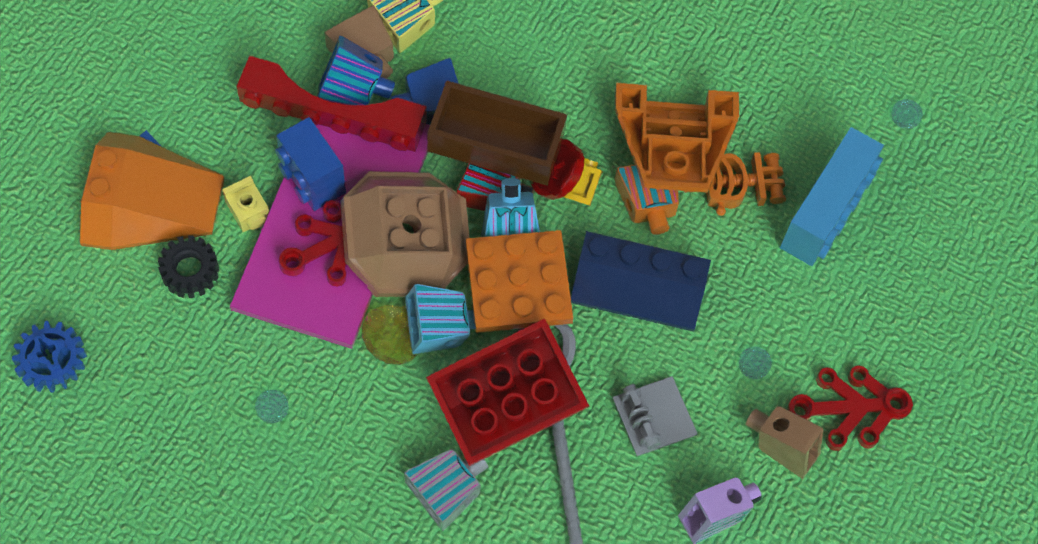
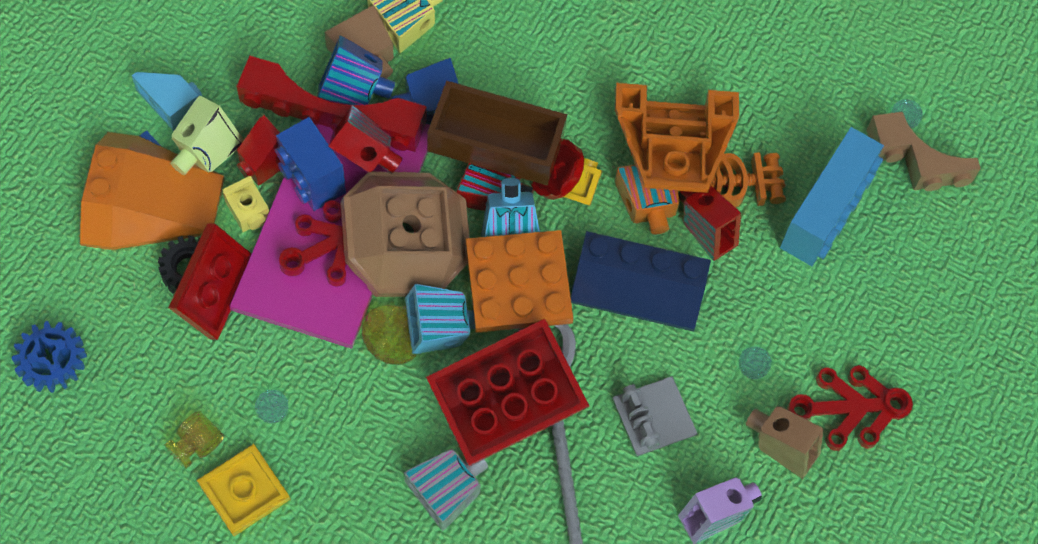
none -> medium azure slope [132,72,202,131]
none -> clear yellow piece [164,411,224,469]
none -> red tile [168,223,251,340]
none -> yellowish green torso [170,95,244,175]
none -> yellow tile [197,444,291,537]
none -> red slope [237,115,281,186]
none -> red torso [328,105,403,174]
none -> red torso [678,186,741,261]
none -> medium nougat arch [867,112,981,191]

